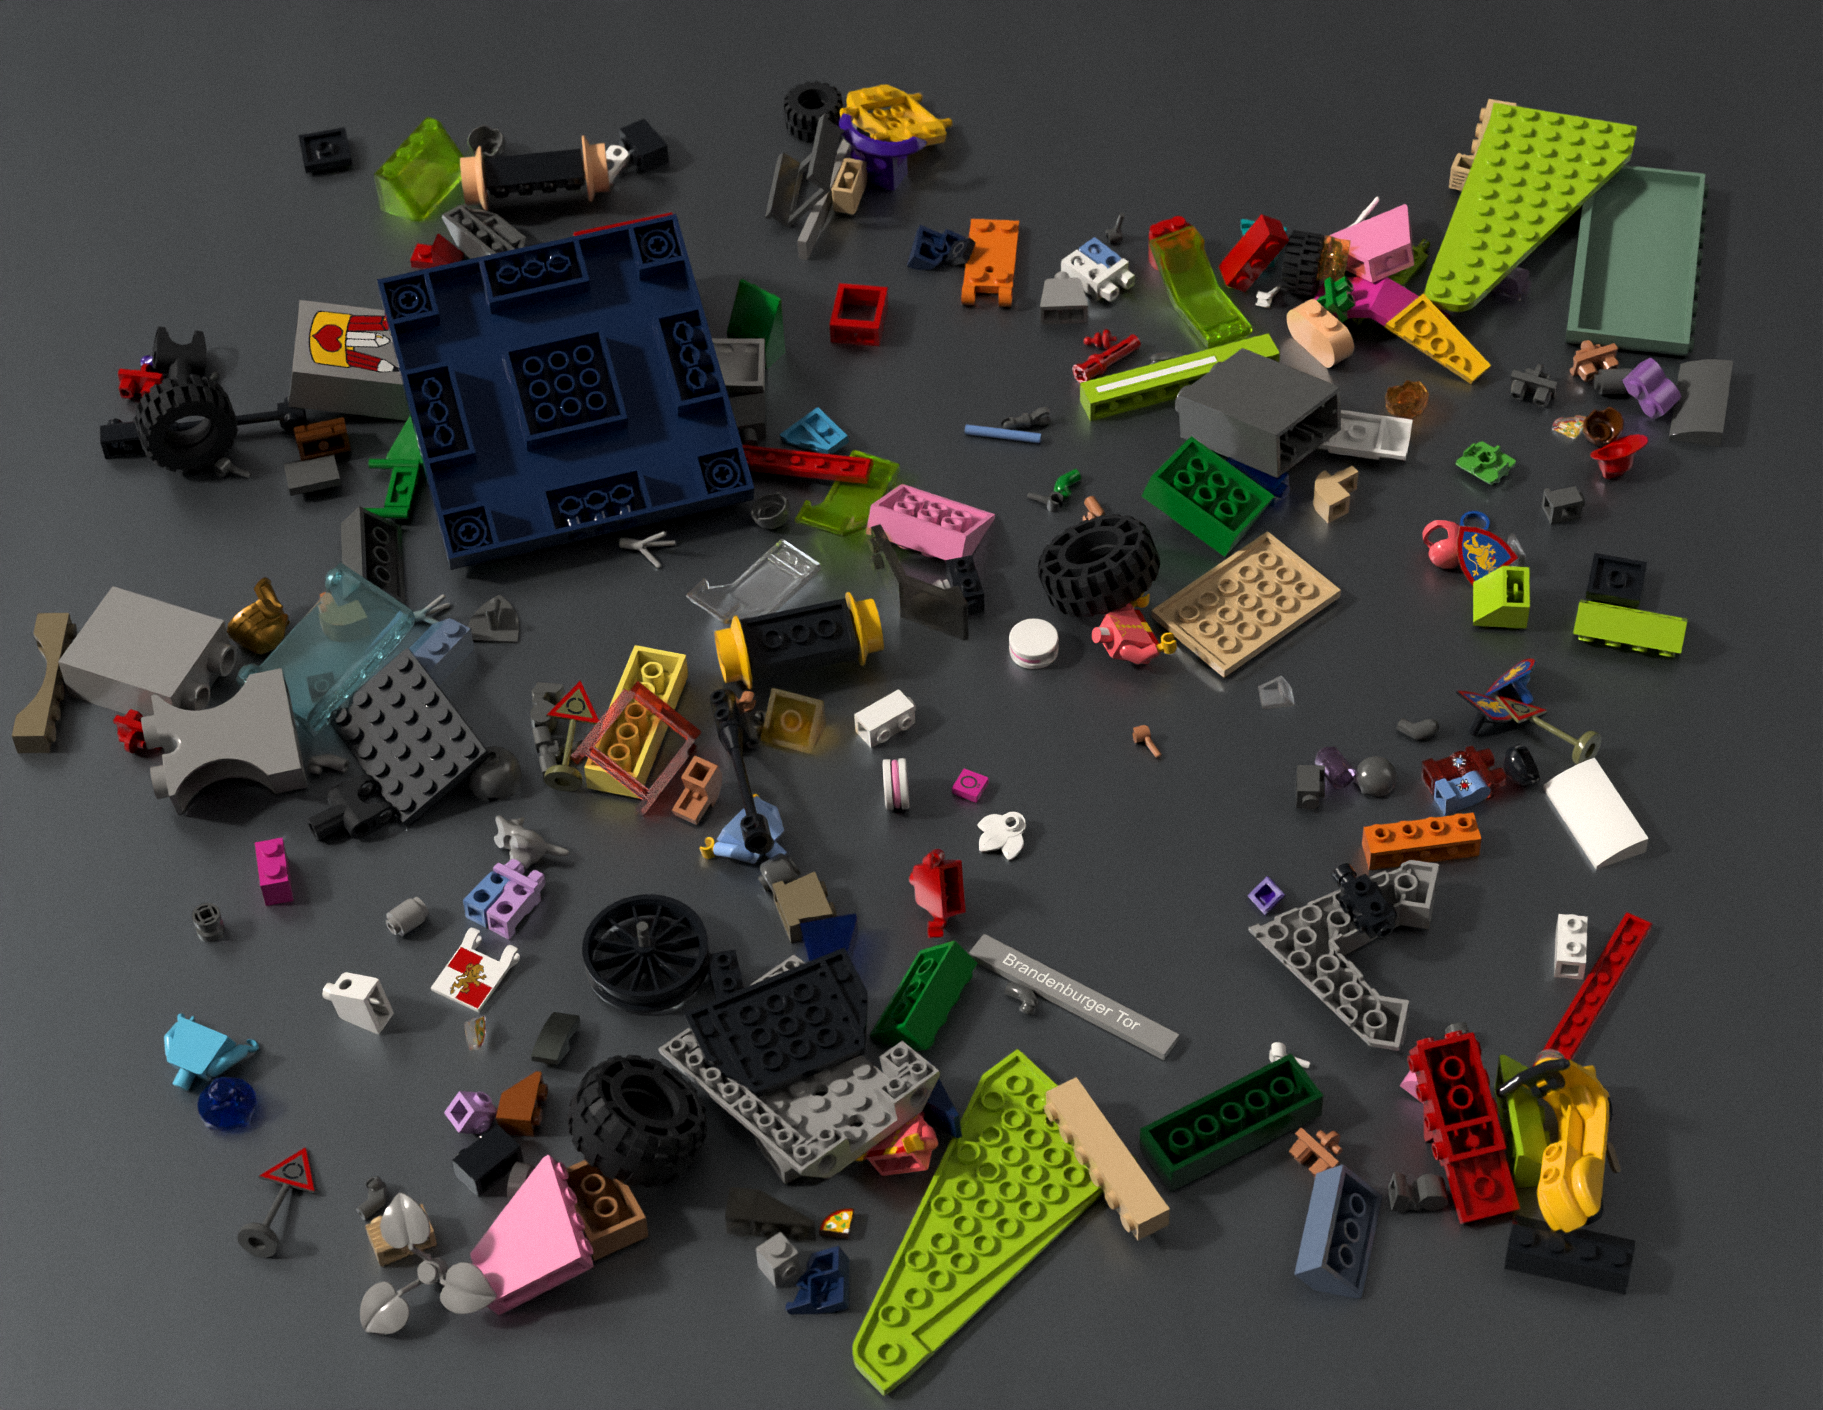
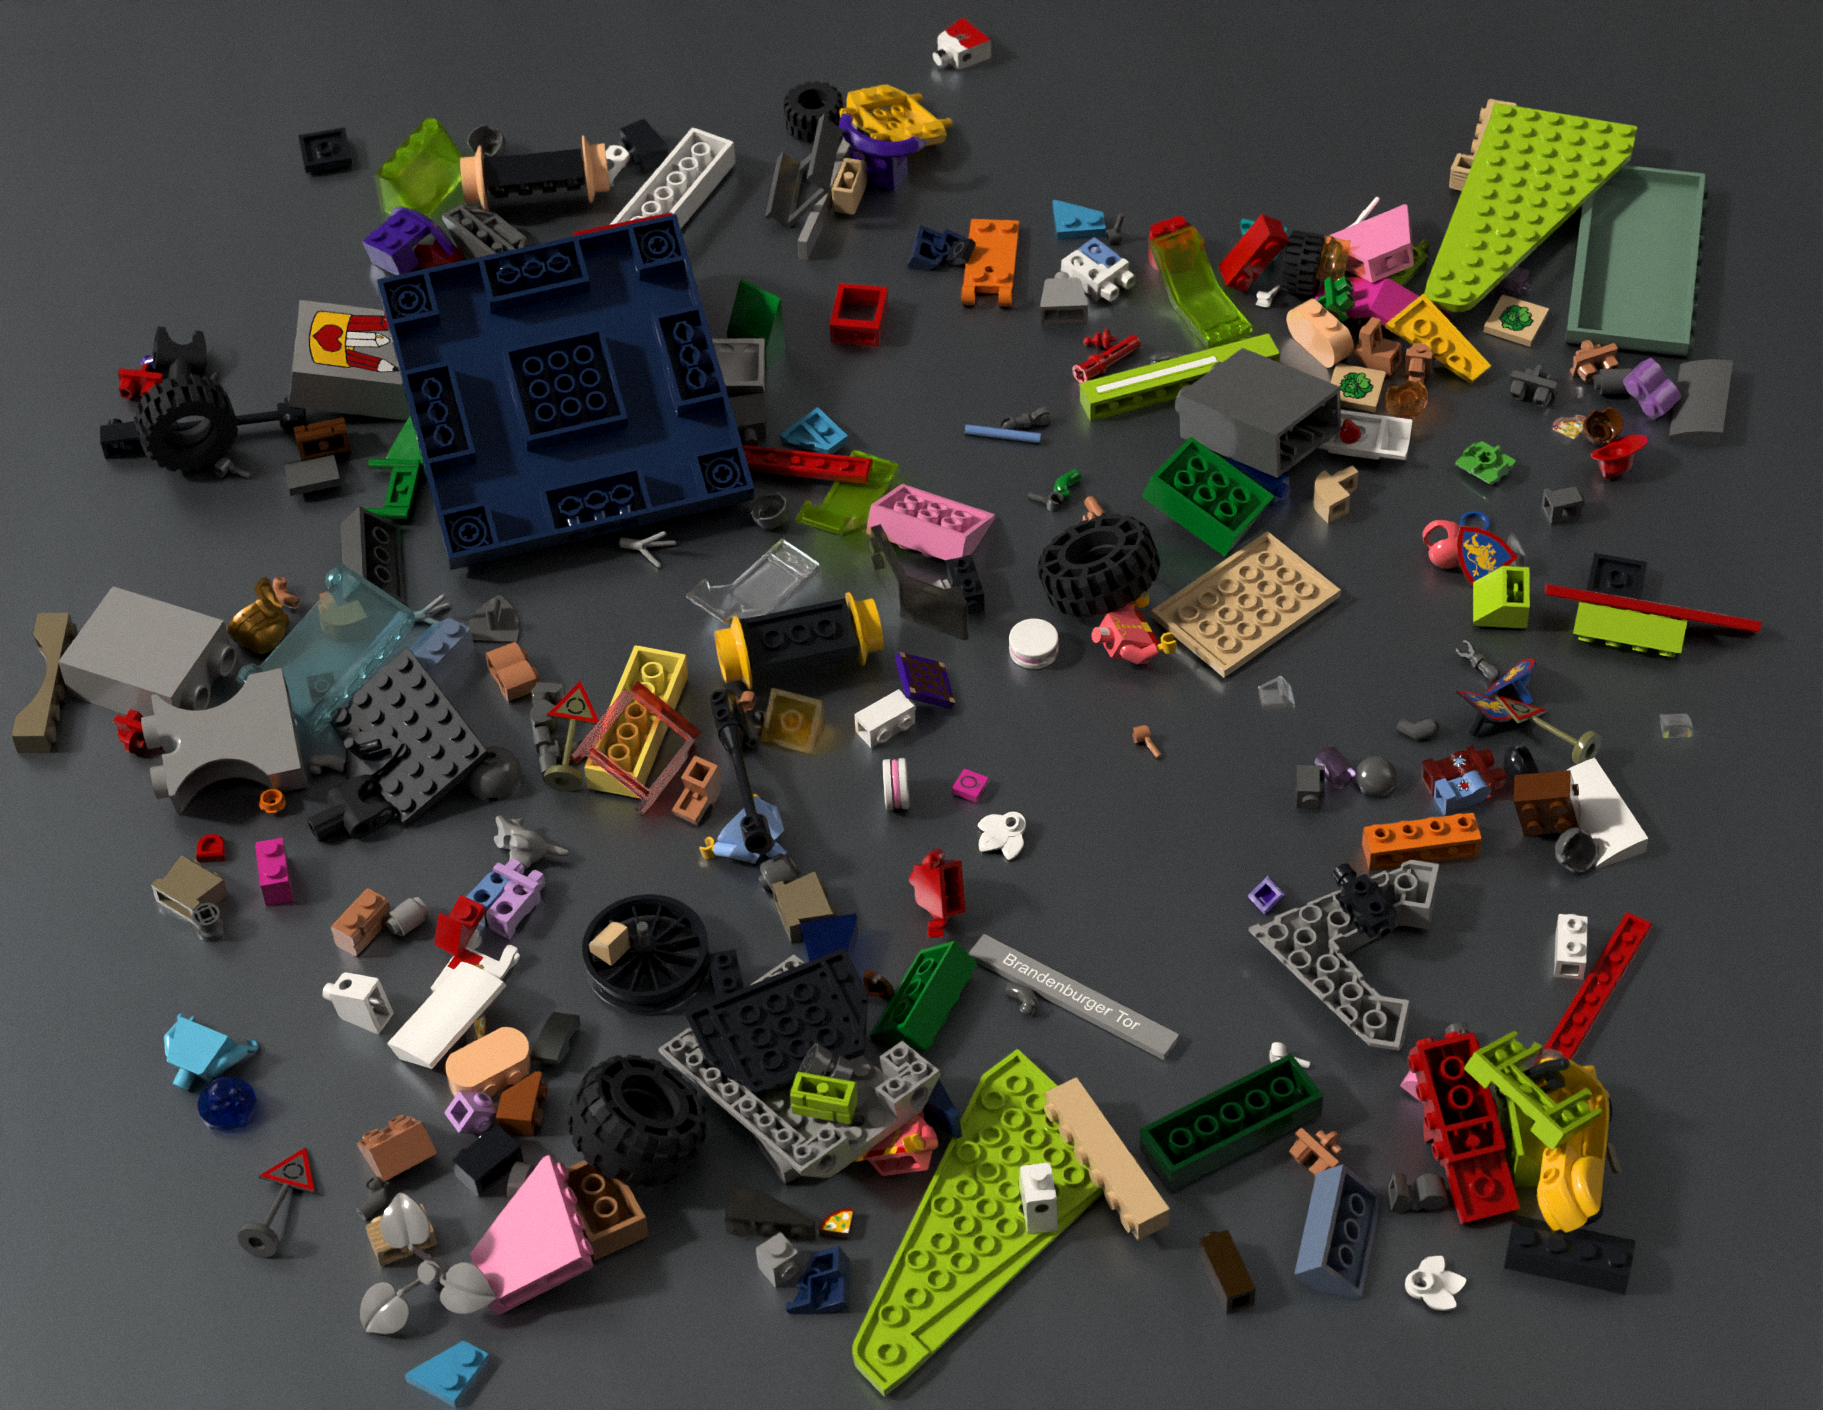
none -> dark tan hips [151,855,228,924]
none -> red tile [196,834,226,863]
none -> orange plate [259,788,286,814]
none -> nougat arm [272,577,300,610]
none -> nougat brick [331,888,391,956]
none -> black shield [344,730,404,780]
none -> nougat slope [356,1115,437,1181]
none -> dark purple piece [362,207,454,275]
none -> white slope [387,962,506,1069]
none -> dark azure wing [405,1341,490,1407]
none -> red slope [434,895,487,958]
none -> light nougat brick [446,1027,532,1097]
none -> nougat brick [485,642,540,702]
none -> tan brick [589,922,631,966]
none -> white brick [610,127,735,229]
none -> lime brick [790,1072,858,1124]
none -> dark grey wheel [799,1043,854,1081]
none -> reddish brown tile [863,969,894,1000]
none -> tile [895,652,955,709]
none -> white torso [933,18,991,70]
none -> white torso [1019,1163,1058,1234]
none -> dark azure wing [1053,200,1106,239]
none -> dark brown brick [1199,1229,1256,1314]
none -> tan tile [1331,363,1386,413]
none -> red hair [1339,418,1361,444]
none -> nougat brick [1353,317,1402,377]
none -> nougat hips [1405,343,1432,389]
none -> white plate [1405,1256,1466,1311]
none -> dark grey piece [1456,640,1500,681]
none -> lime wedge [1464,1031,1603,1151]
none -> tan tile [1484,294,1549,347]
none -> reddish brown brick [1514,770,1580,836]
none -> red tile [1544,583,1762,632]
none -> dark grey hair [1555,827,1599,873]
none -> clear slope [1659,713,1693,738]

